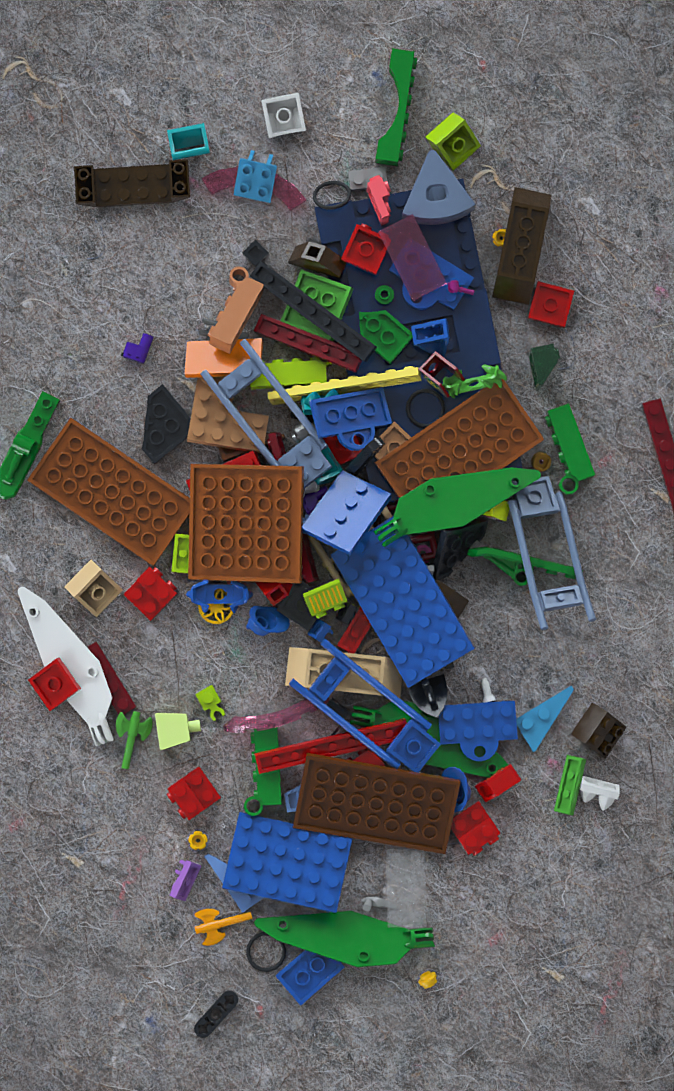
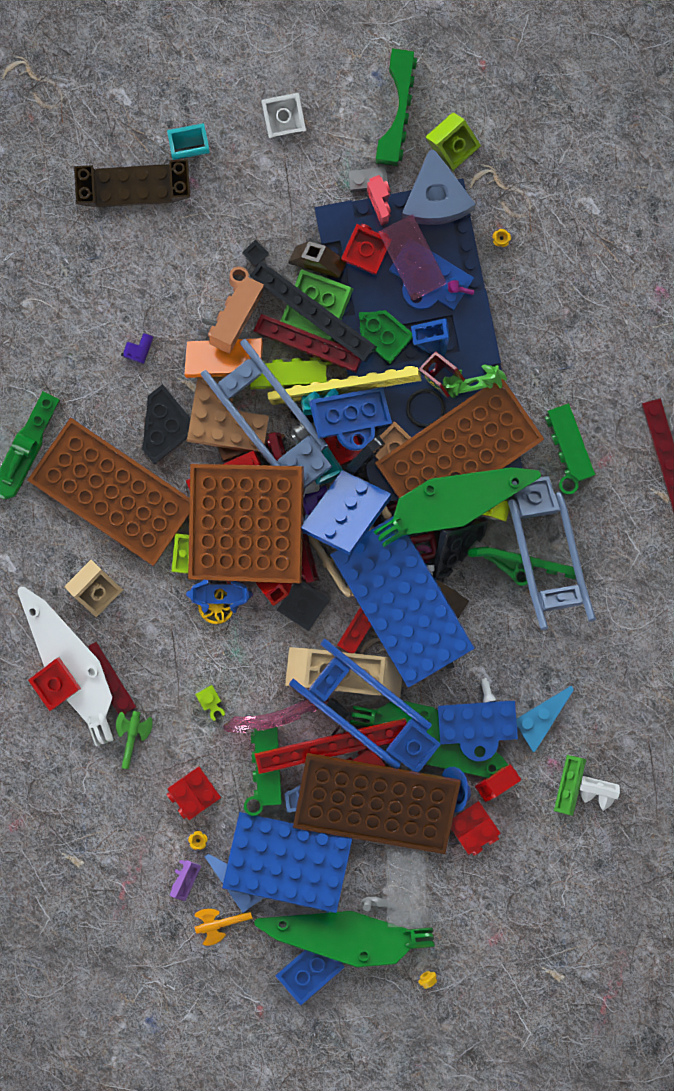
red plate [123,566,178,621] -> none
yellowish green torso [155,713,201,750] -> none
black beam [194,990,239,1038] -> none
clear pink tile [201,166,306,211] -> none
dark azure plate [234,150,277,203] -> none
blue piece [246,606,290,636] -> none
black piece [246,932,286,972] -> none
lime slope [303,578,347,619] -> none
blue tile [307,619,334,643] -> none
black piece [313,181,351,210] -> none
black plate [335,603,357,624] -> none
green plate [375,285,394,305] -> none
black shield [408,674,448,718] -> none
dark brown slope [492,187,551,305] -> none
red plate [528,281,574,328] -> none
clear green slope [528,343,560,391] -> none
pearl gold tile [531,452,551,472] -> none
dark brown slope [571,703,627,759] -> none

